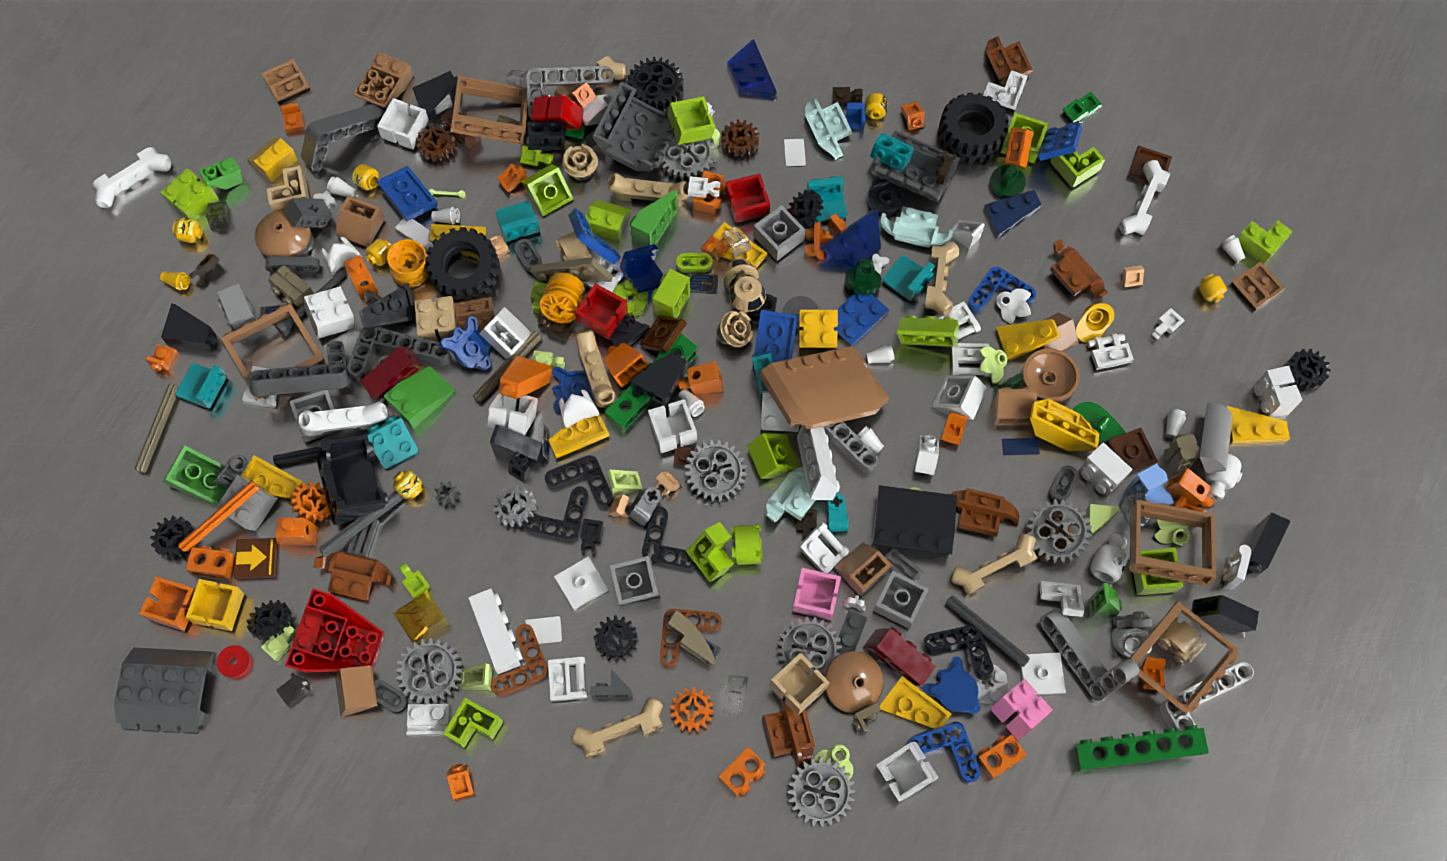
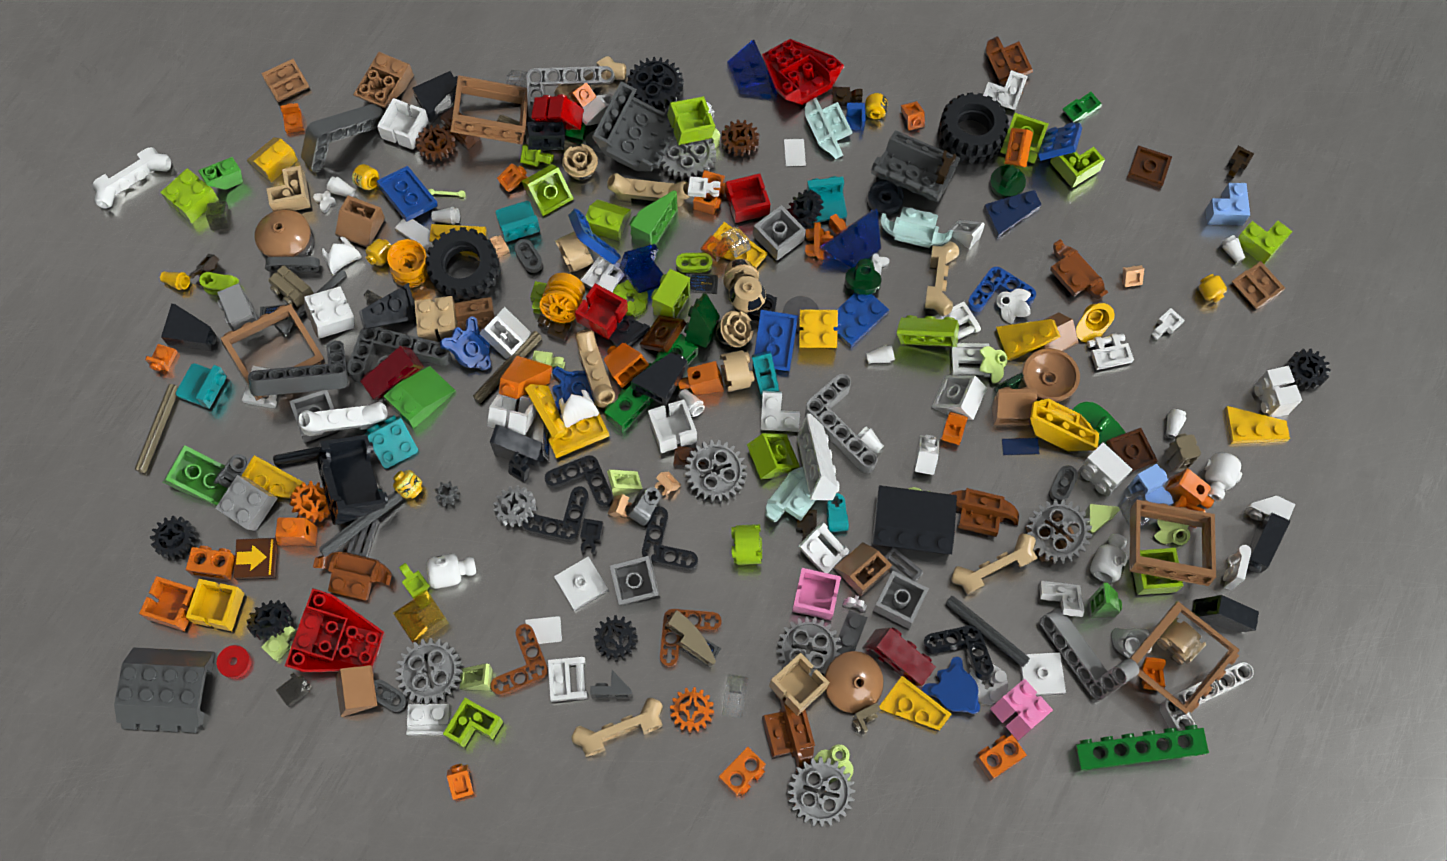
yellow head [172,217,203,243] -> none
orange axle [178,481,259,552] -> none
dark grey brick [285,198,333,228] -> none
orange torso [343,255,378,300] -> none
white brick [468,589,523,676] -> none
dark tan wing [530,257,613,282] -> none
lime brick [686,522,734,582] -> none
medium nougat slope [759,346,889,429] -> none
teal brick [870,132,915,172] -> none
white piece [877,742,938,802] -> none
teal bracket [882,255,935,301] -> none
blue beam [908,722,980,782] -> none
light grey plate [1113,611,1152,628] -> none
white plate [1119,160,1170,235] -> none
light grey brick [1200,403,1233,473] -> none
none -> lime piece [199,272,239,296]
none -> white piece [426,554,476,589]
none -> yellow wing [525,384,567,437]
none -> dark green slope [684,293,720,348]
none -> tan brick [720,350,754,392]
none -> red wedge [762,39,844,105]
none -> light blue brick [1205,183,1250,226]
none -> dark brown plate [1227,145,1254,178]
none -> white slope [1244,496,1295,521]

